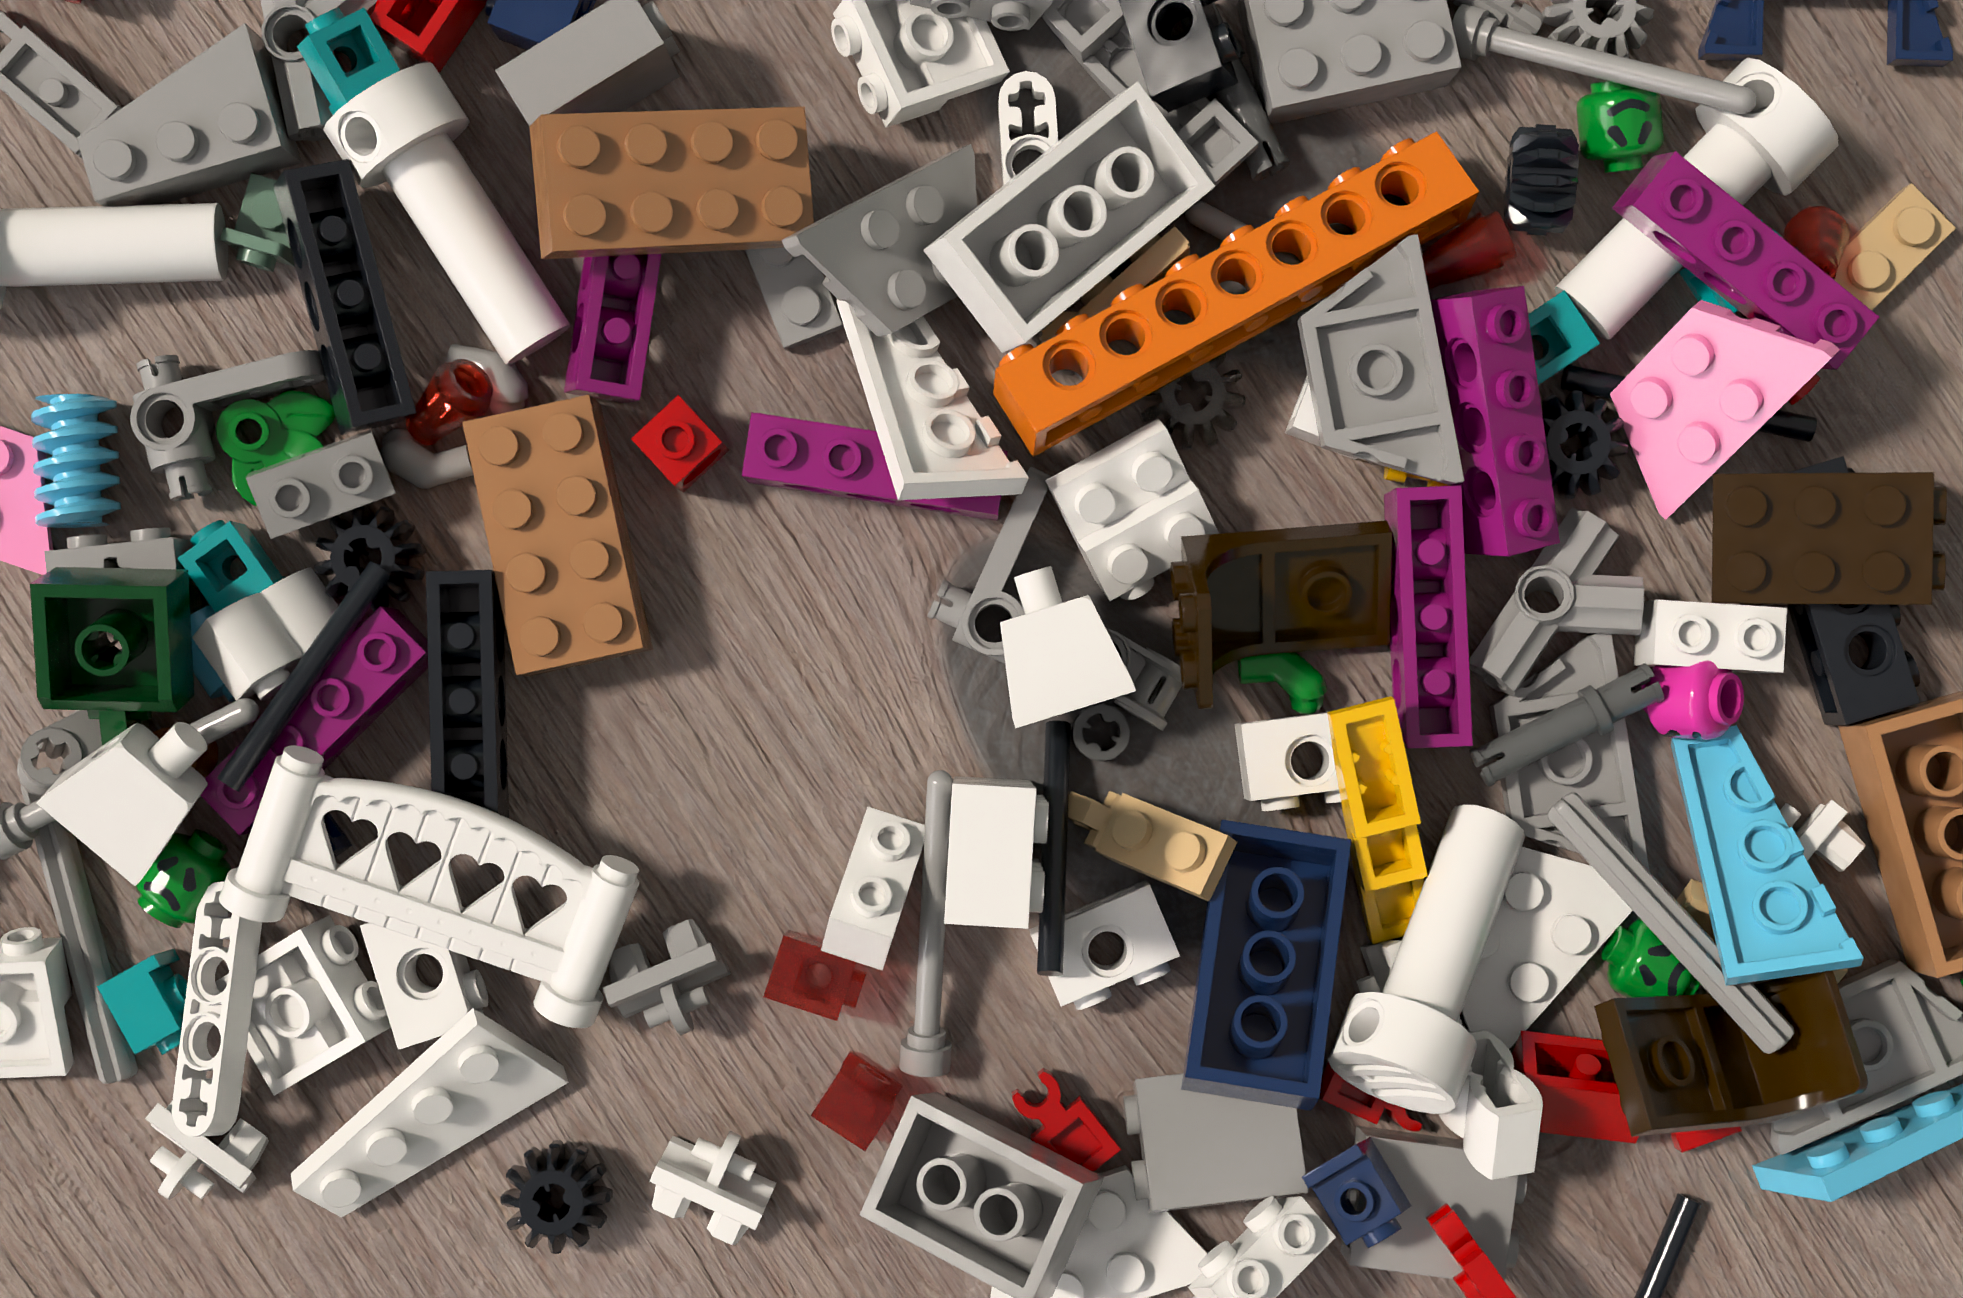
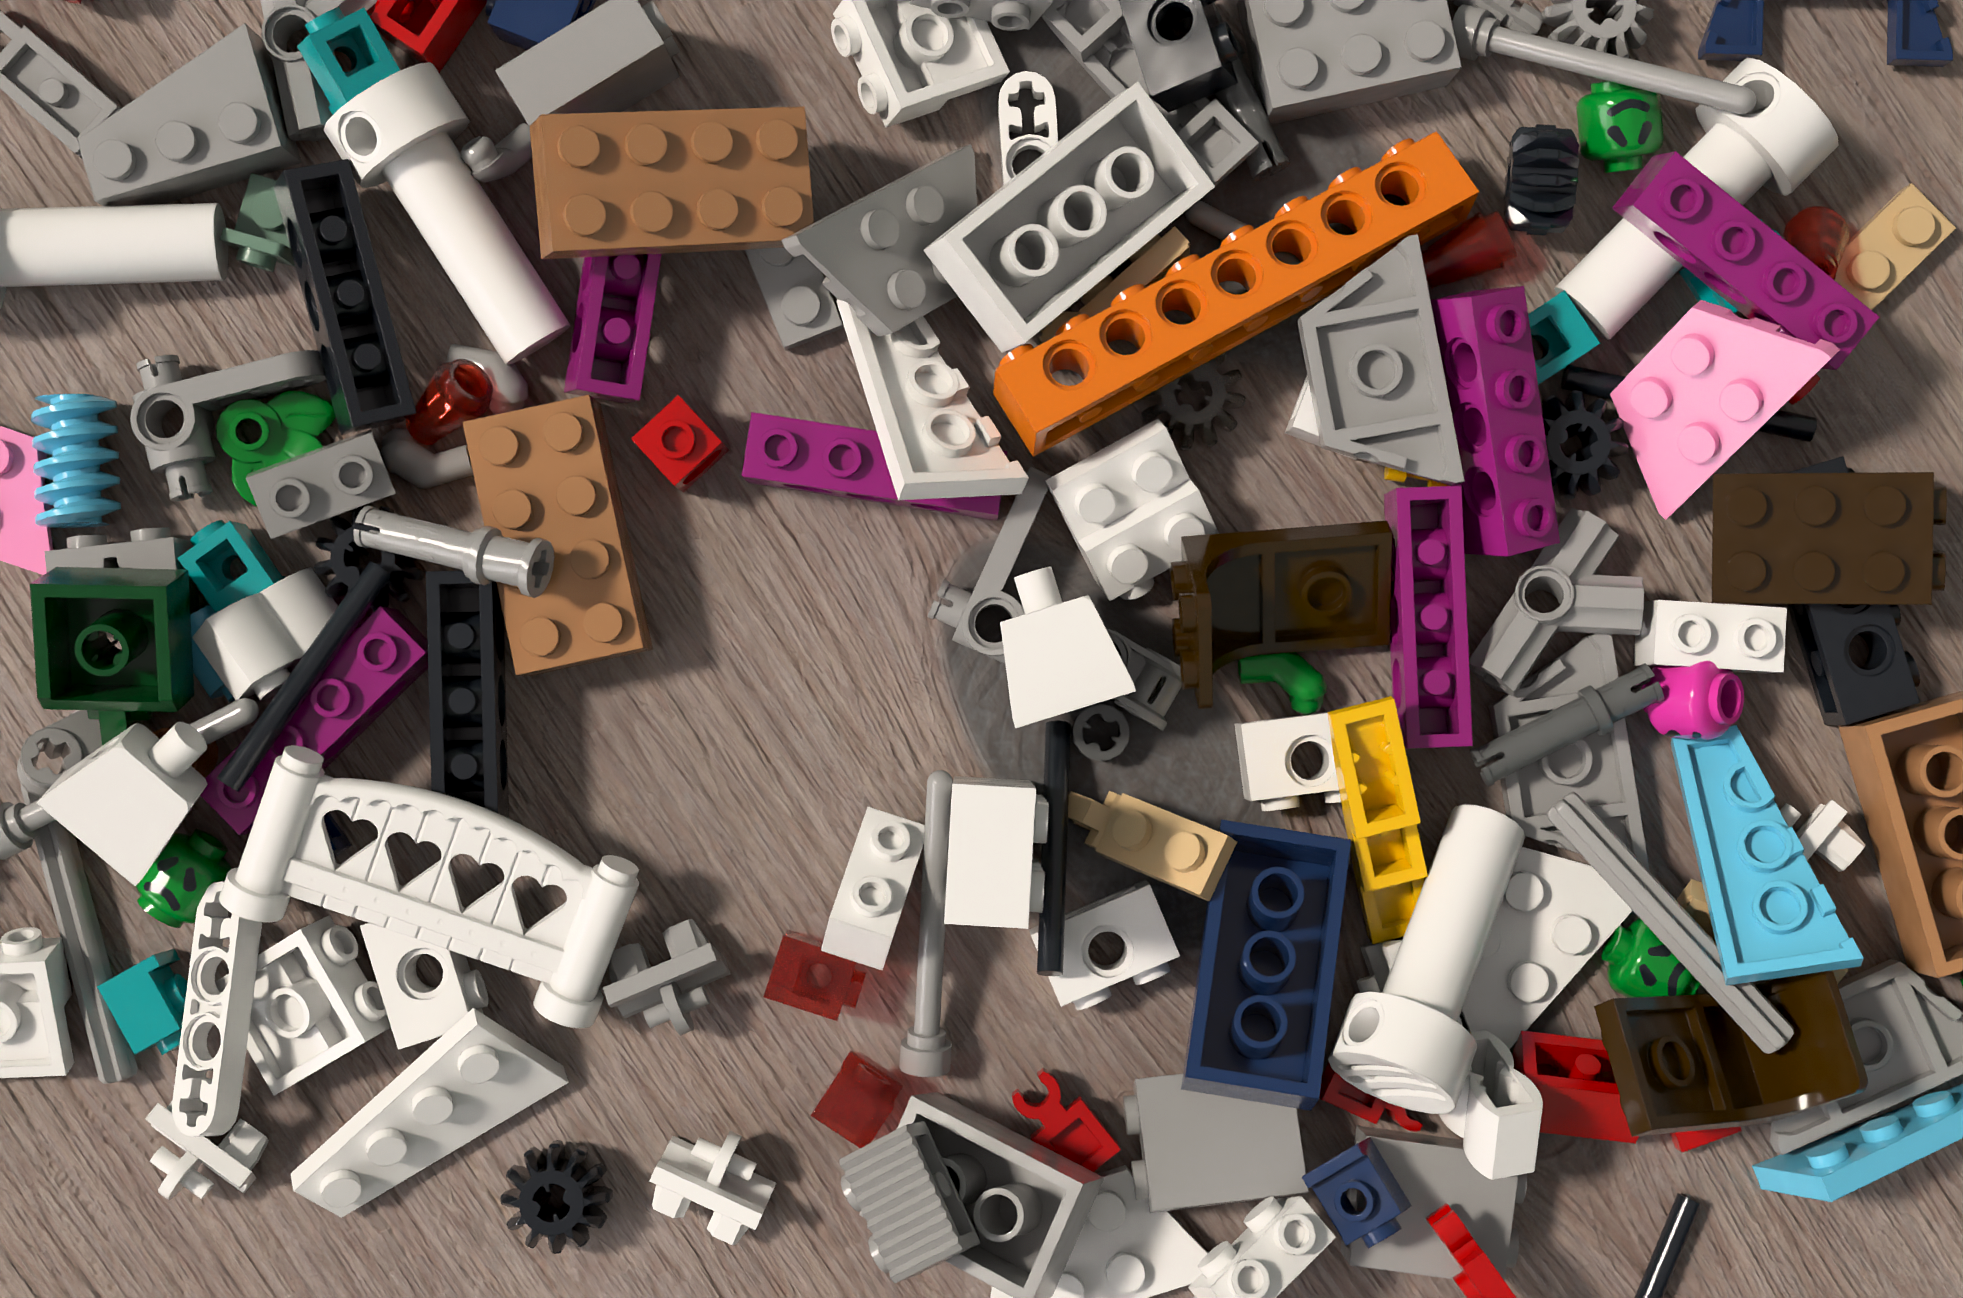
none -> light grey pin [353,506,554,598]
none -> light grey arm [461,123,532,183]
none -> light grey brick [839,1121,981,1283]

